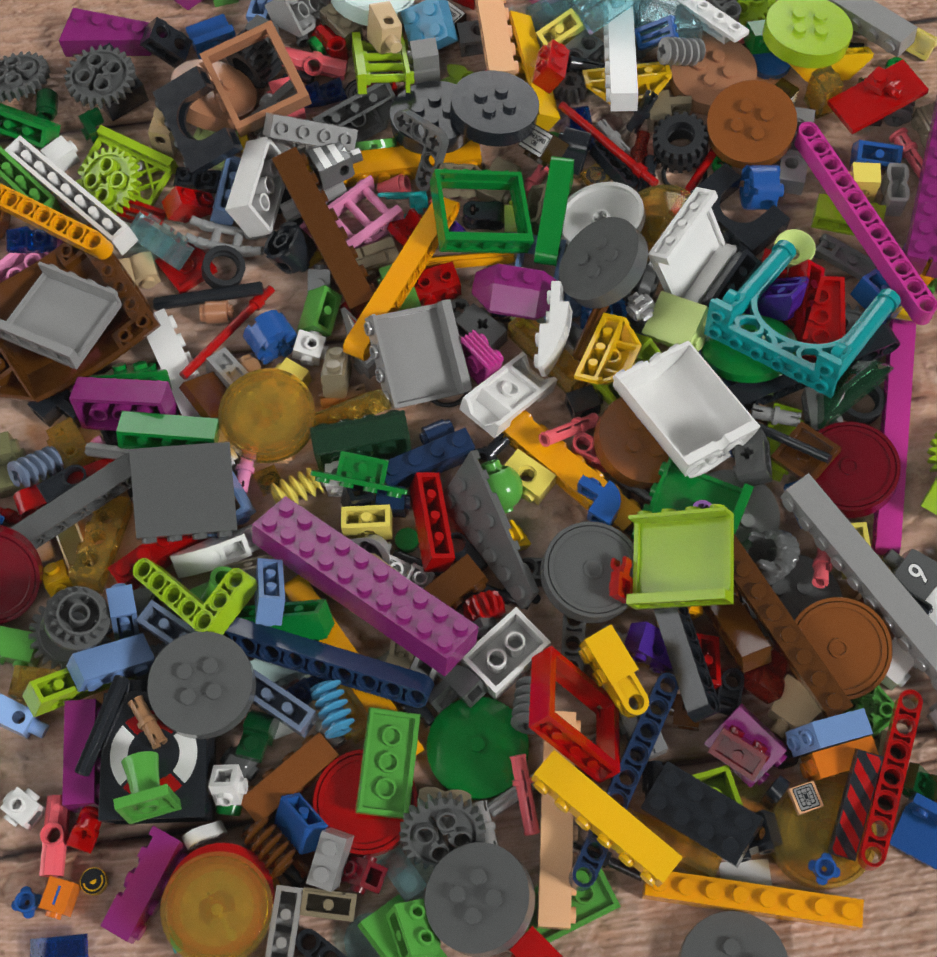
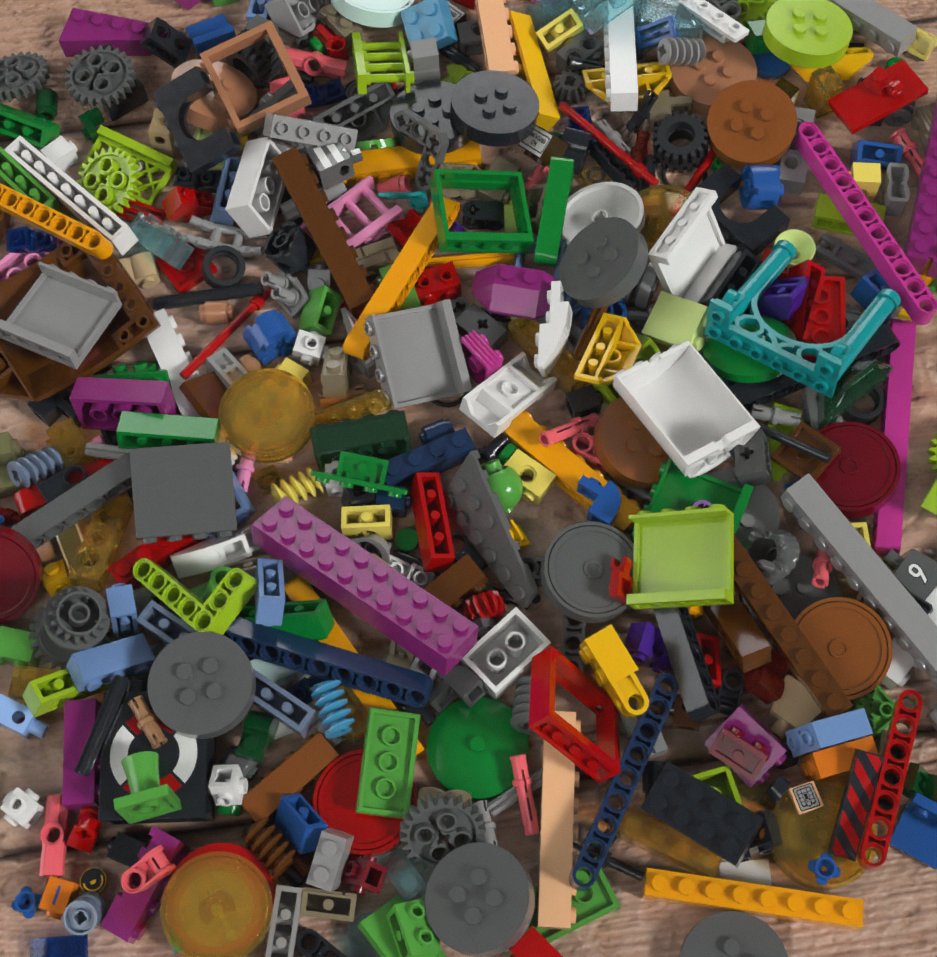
white beam [182,820,228,850] -> none
tan torso [367,1,402,54] -> none
yellow brick [531,750,683,887] -> none
red brick [532,39,570,94] -> none
light grey gear [626,292,655,322] -> none
none -> sand blue wheel [63,891,108,935]
none -> black brick [107,832,148,867]
none -> coral piece [121,845,176,893]
none -> light grey connector [261,270,309,319]
none -> black axle [438,45,480,73]
none -> green tile [497,443,518,465]

